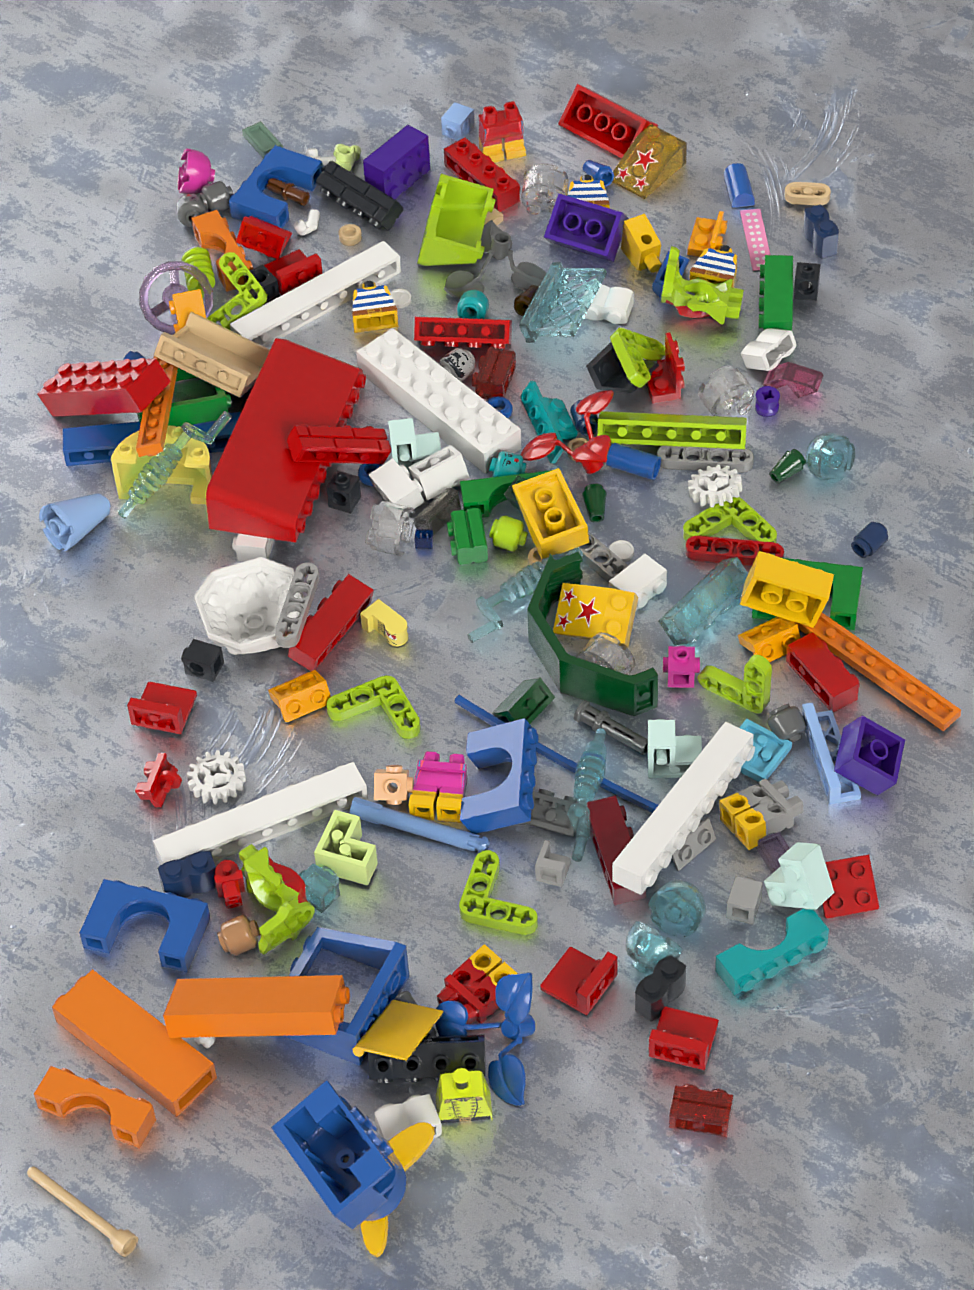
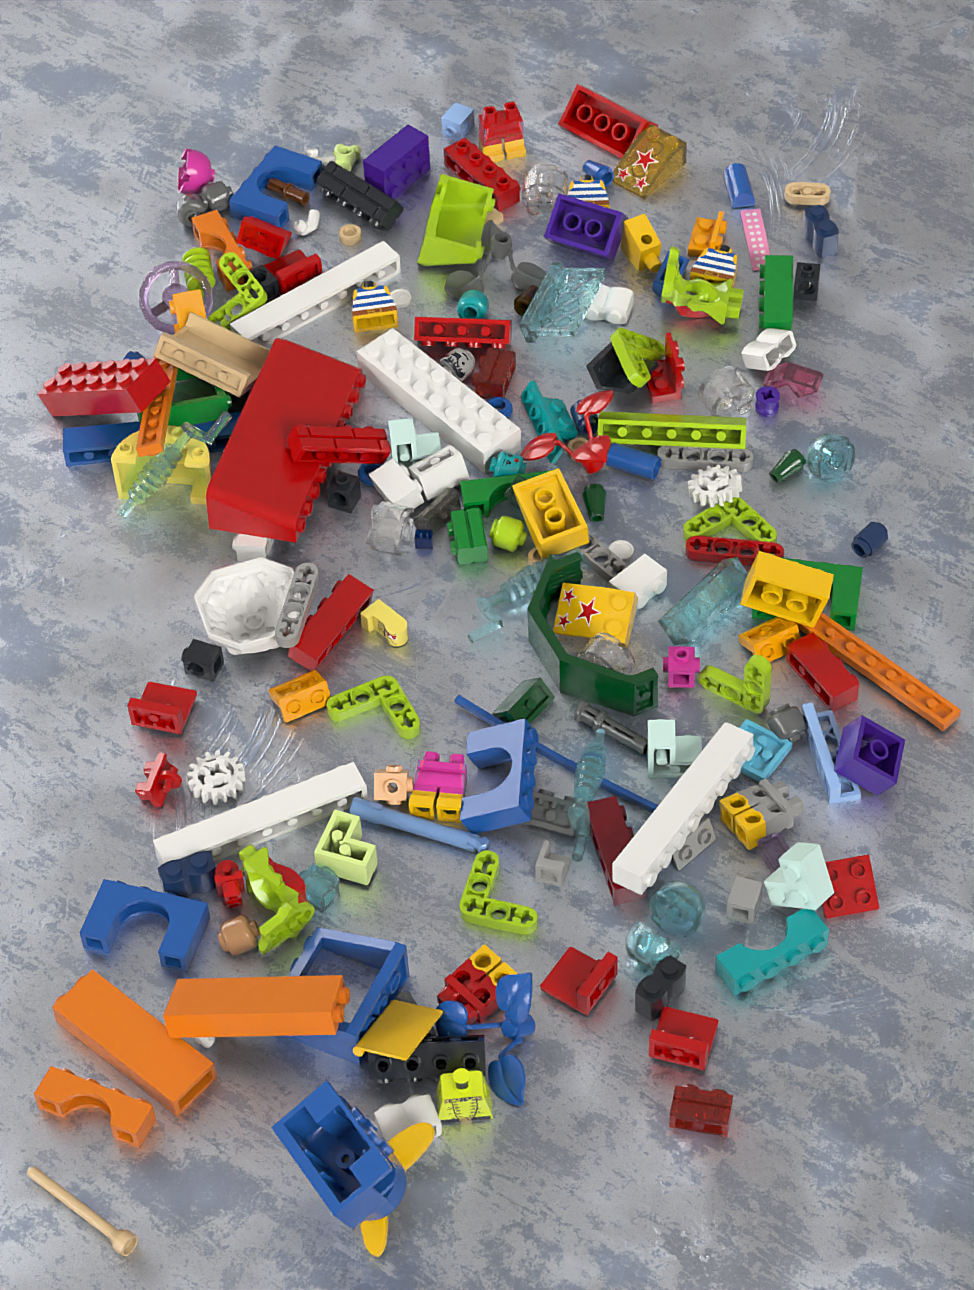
light blue cone [39,493,110,551] -> none
sand green tile [242,121,283,159] -> none

